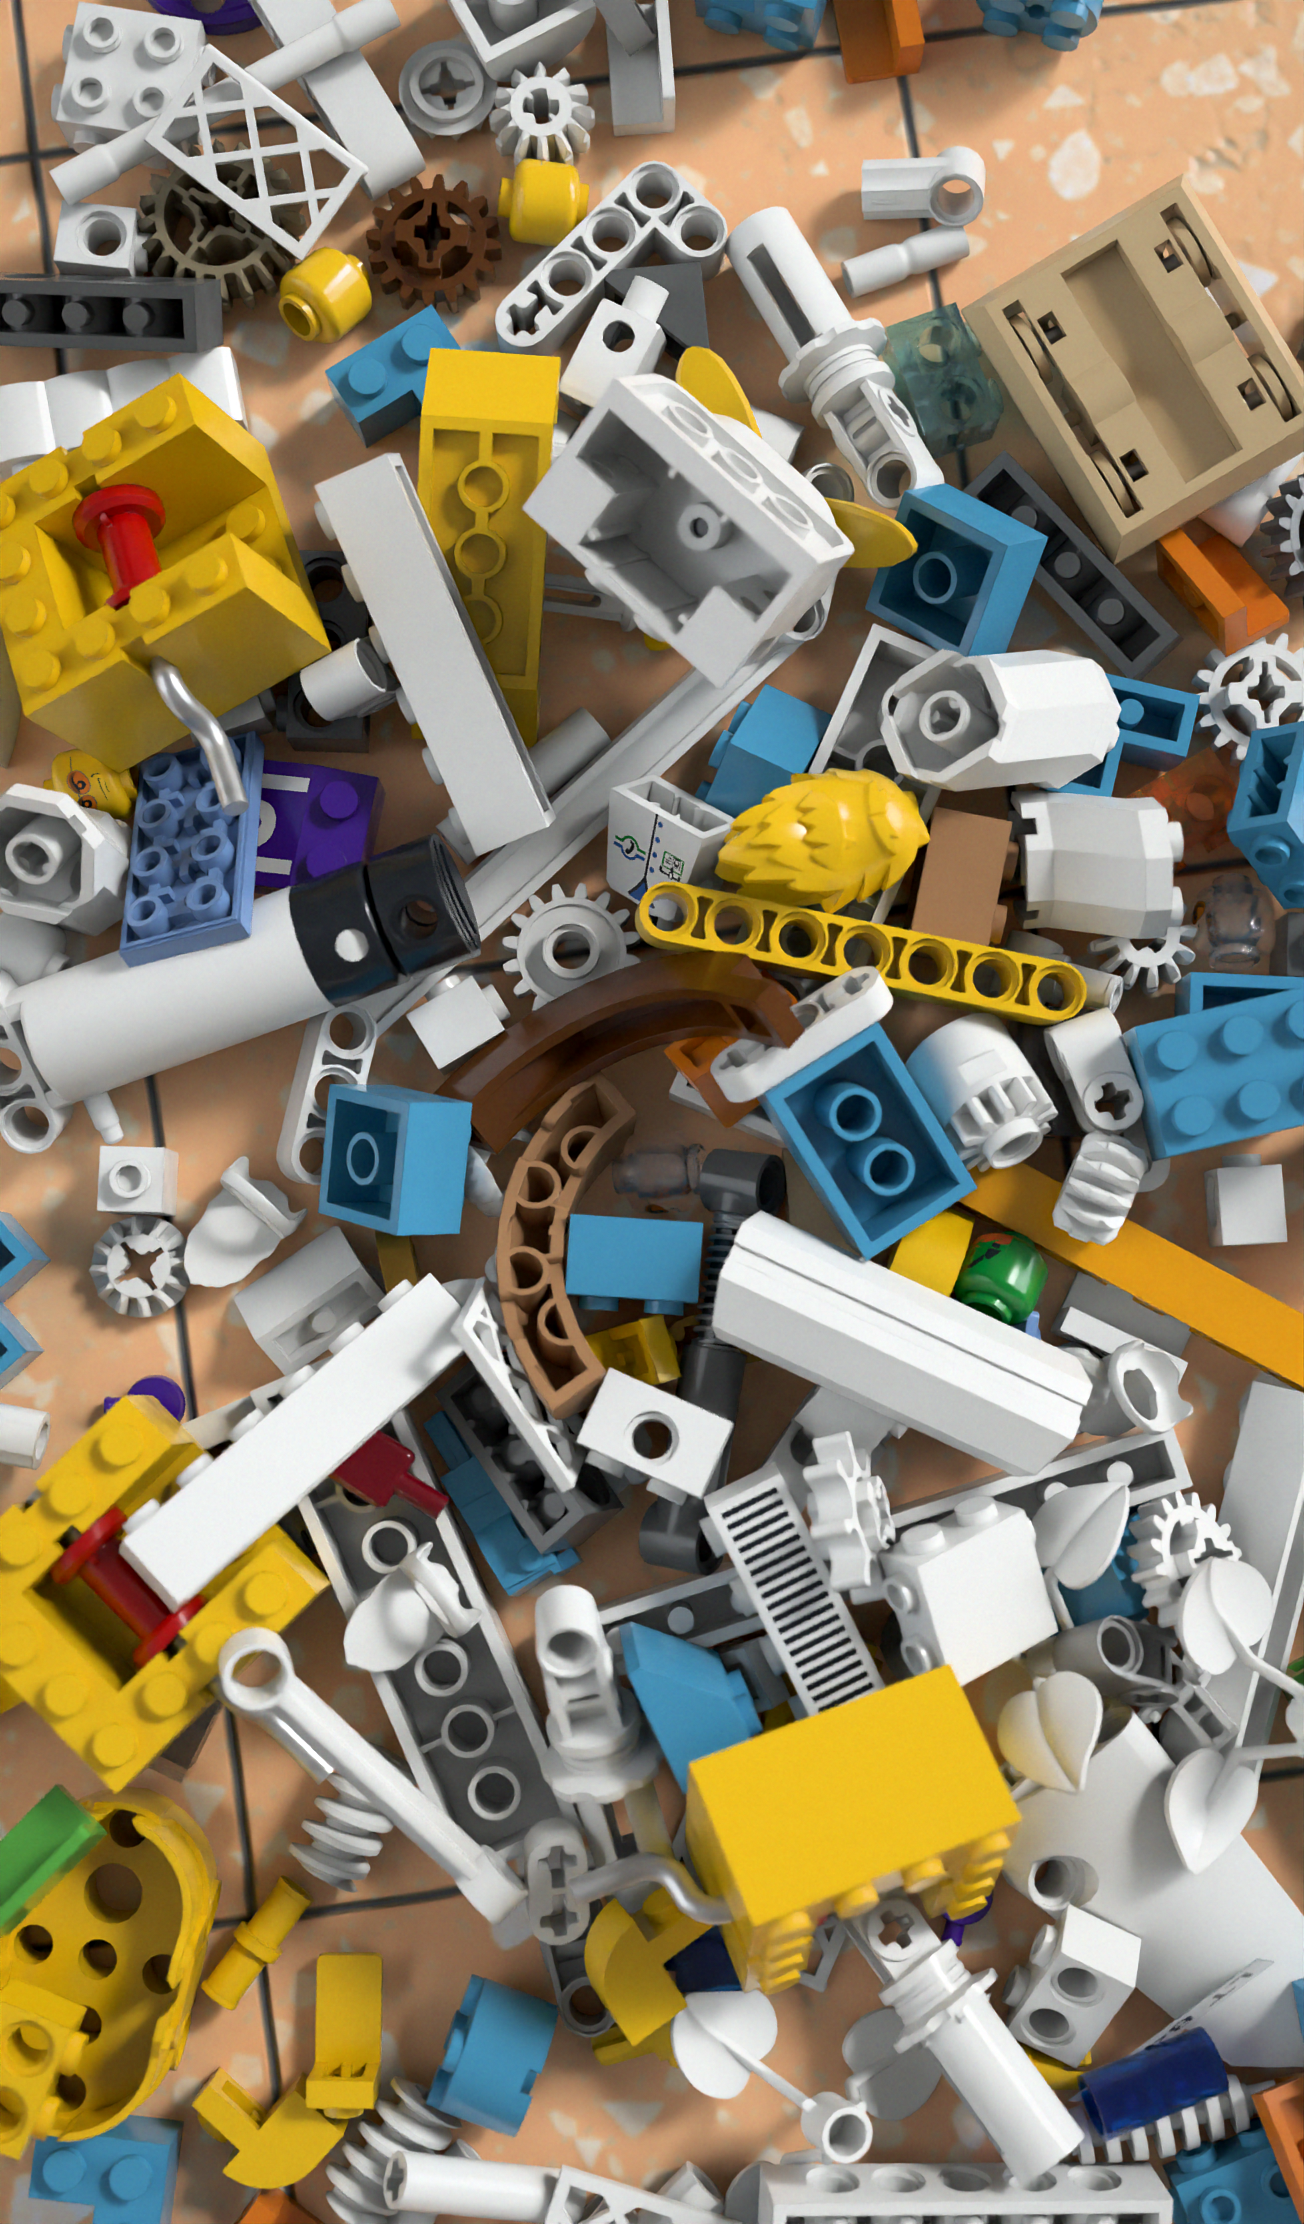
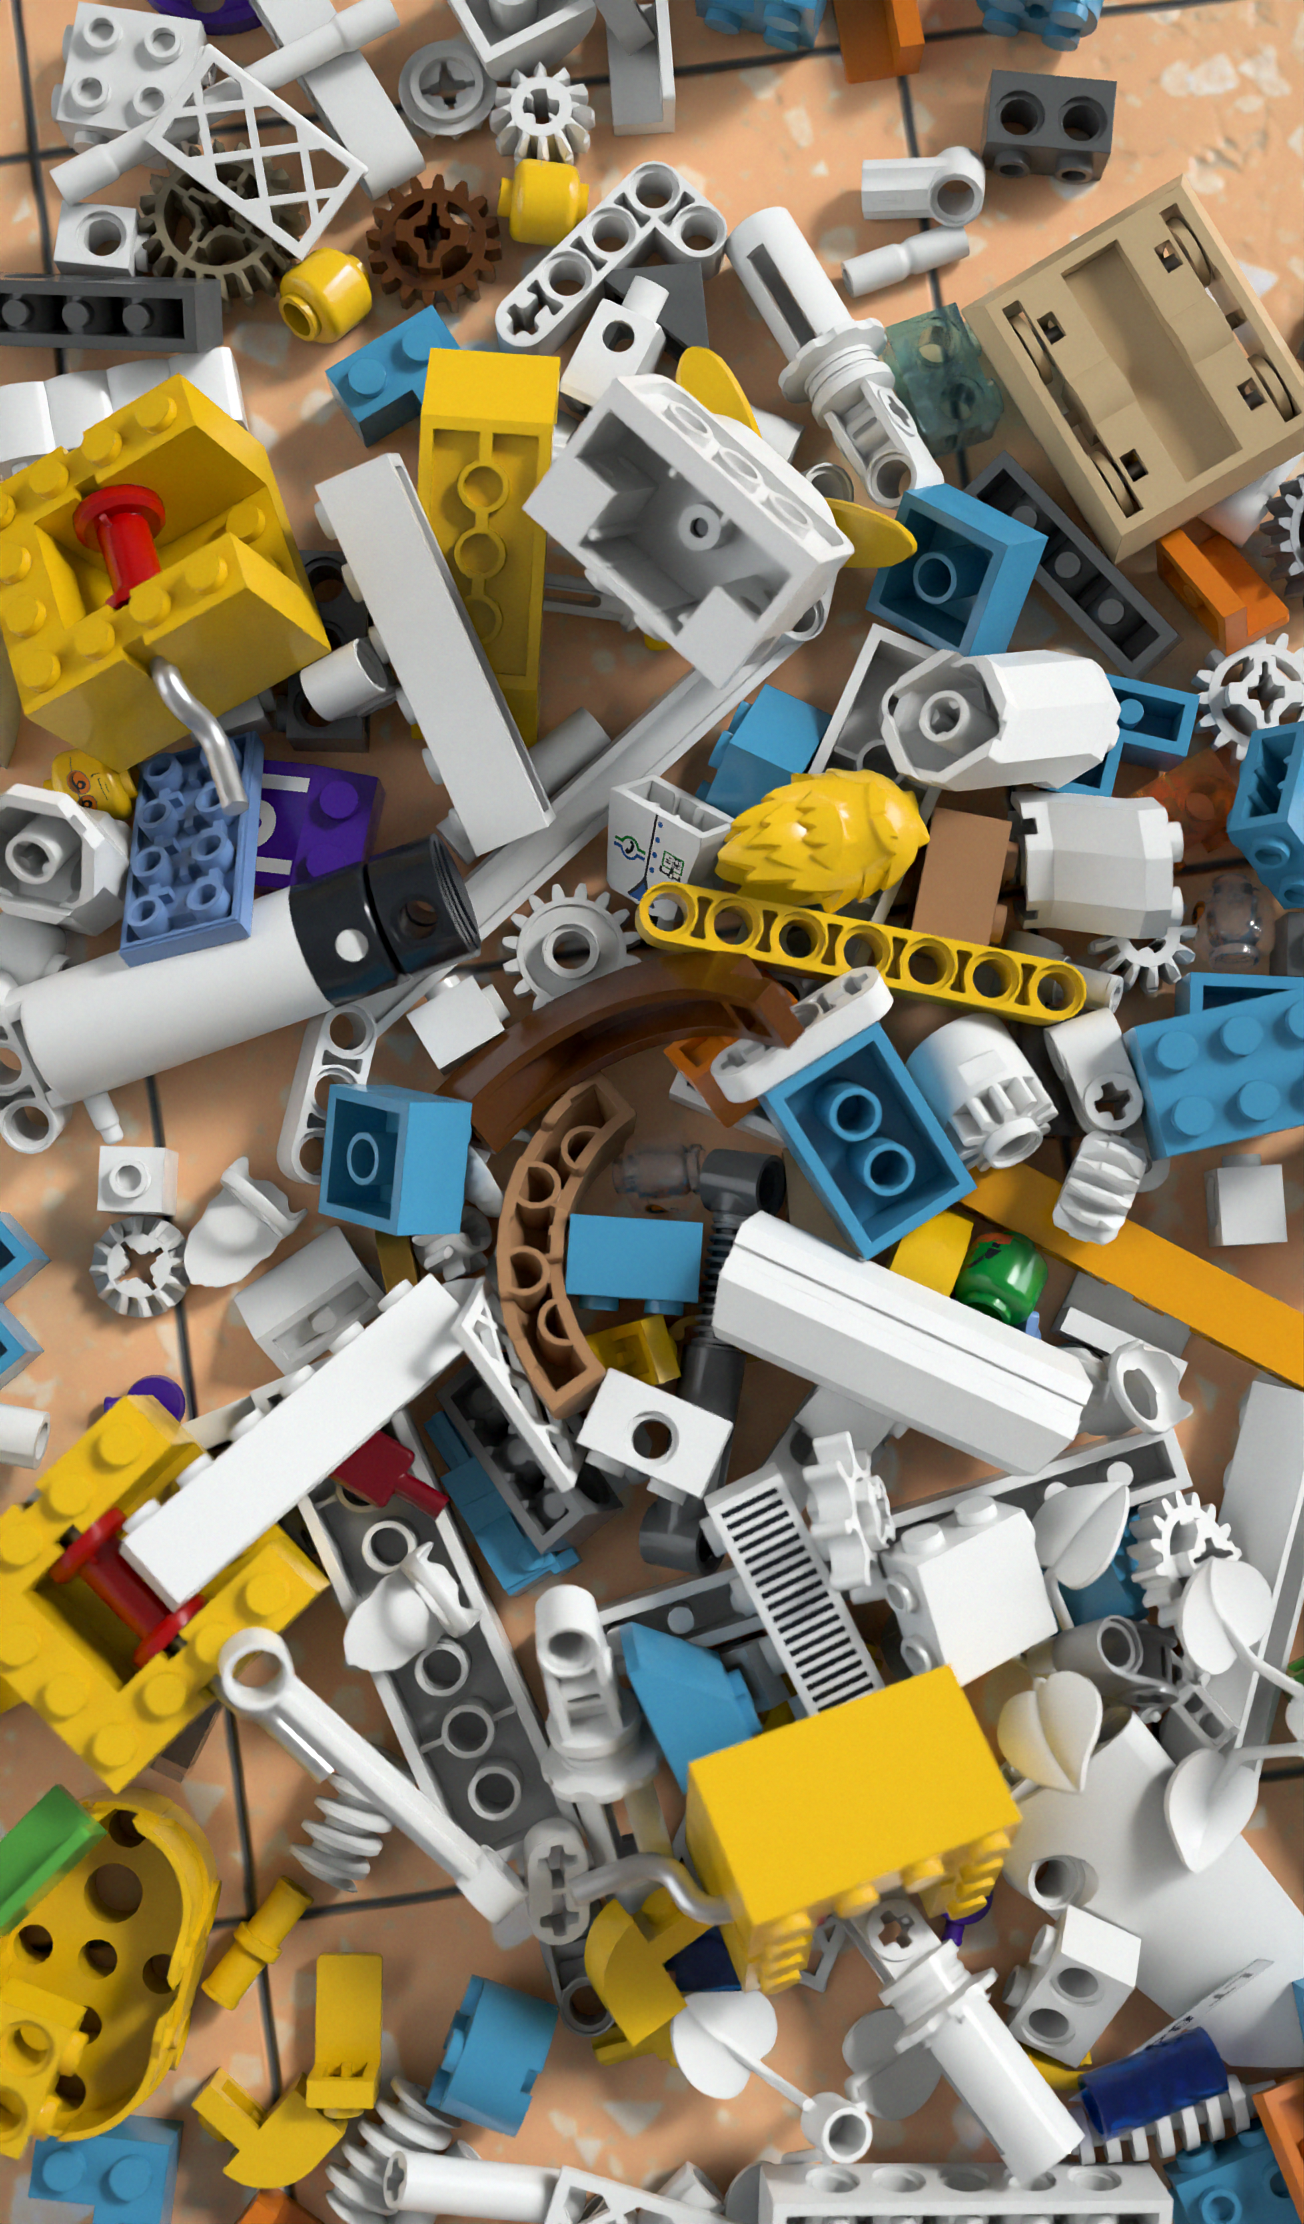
none -> white gear [412,1206,492,1282]
none -> dark grey brick [980,70,1117,184]

